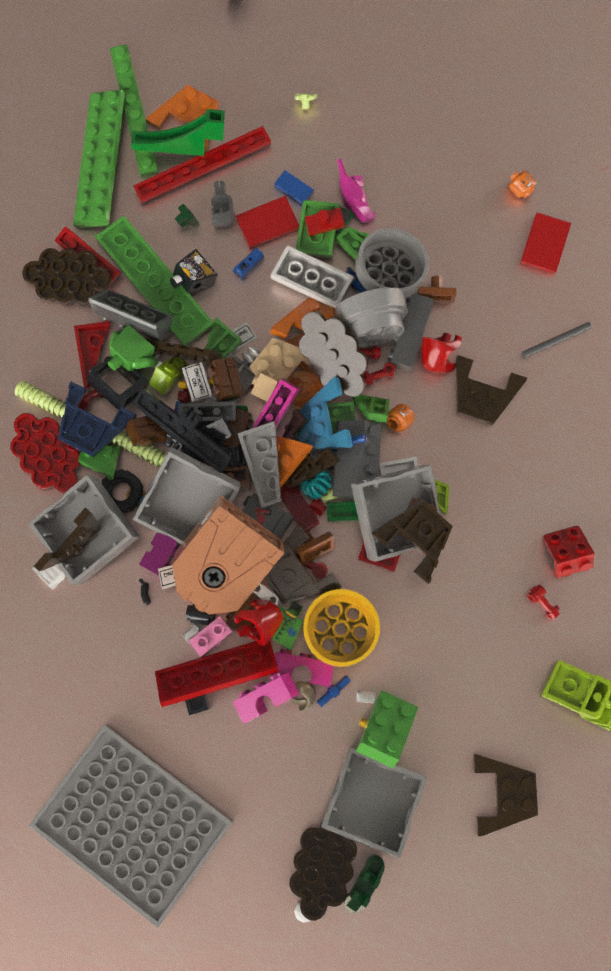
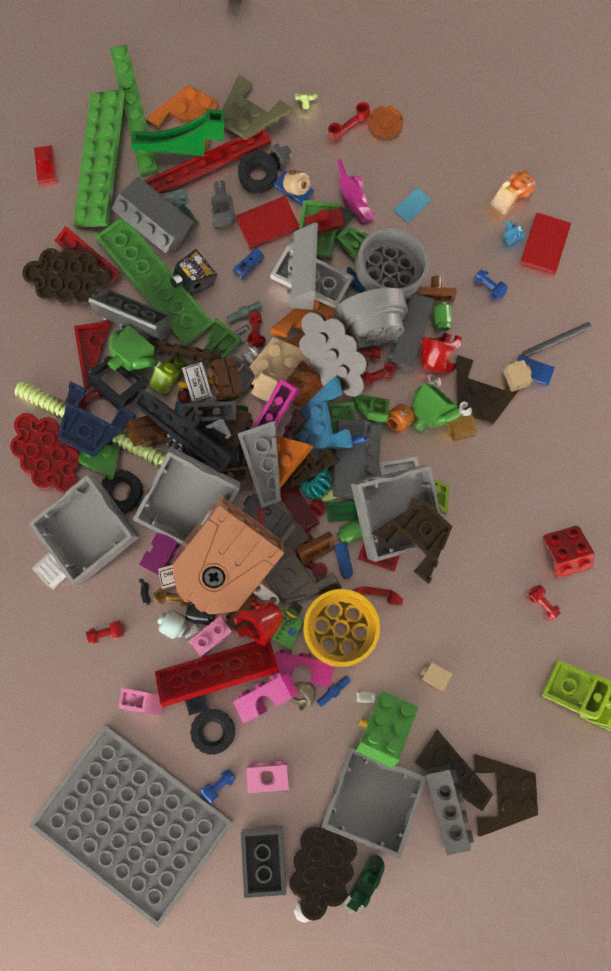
dark brown wing [34,508,101,572] -> none
none -> red tile [34,145,57,184]
none -> red bar [86,620,125,644]
none -> dark grey slope [112,177,194,253]
none -> bright pink arch [118,688,163,715]
none -> pearl gold bar [153,588,190,606]
none -> light aqua head [157,610,188,639]
none -> clear light blue bar [161,189,189,205]
none -> black tyre [190,709,235,755]
none -> blue bar [199,769,236,804]
none -> olive wing [222,75,293,140]
none -> sand green bar [226,301,262,323]
none -> black tyre [238,150,278,194]
none -> dark grey brick [241,826,287,898]
none -> bright pink brick [246,760,289,793]
none -> red bar [247,312,266,347]
none -> dark grey tile [270,143,292,170]
none -> tan head [283,170,310,196]
none -> light grey slope [287,223,318,309]
none -> red bar [328,102,370,139]
none -> blue bar [334,543,353,579]
none -> bright green brick [337,519,363,545]
none -> red bar [352,586,403,605]
none -> clear orange tile [368,106,404,141]
none -> medium azure sticker [394,188,431,223]
none -> bright green torso [411,374,472,431]
none -> dark brown wing [414,729,493,811]
none -> tan brick [420,662,453,692]
none -> dark grey brick [426,764,474,855]
none -> bright green brick [432,302,452,332]
none -> clear yellow brick [446,414,478,442]
none -> blue bar [474,269,508,300]
none -> clear yellow brick [491,182,522,214]
none -> dark azure piece [503,221,526,245]
none -> tan brick [503,360,533,392]
none -> blue tile [517,355,555,386]

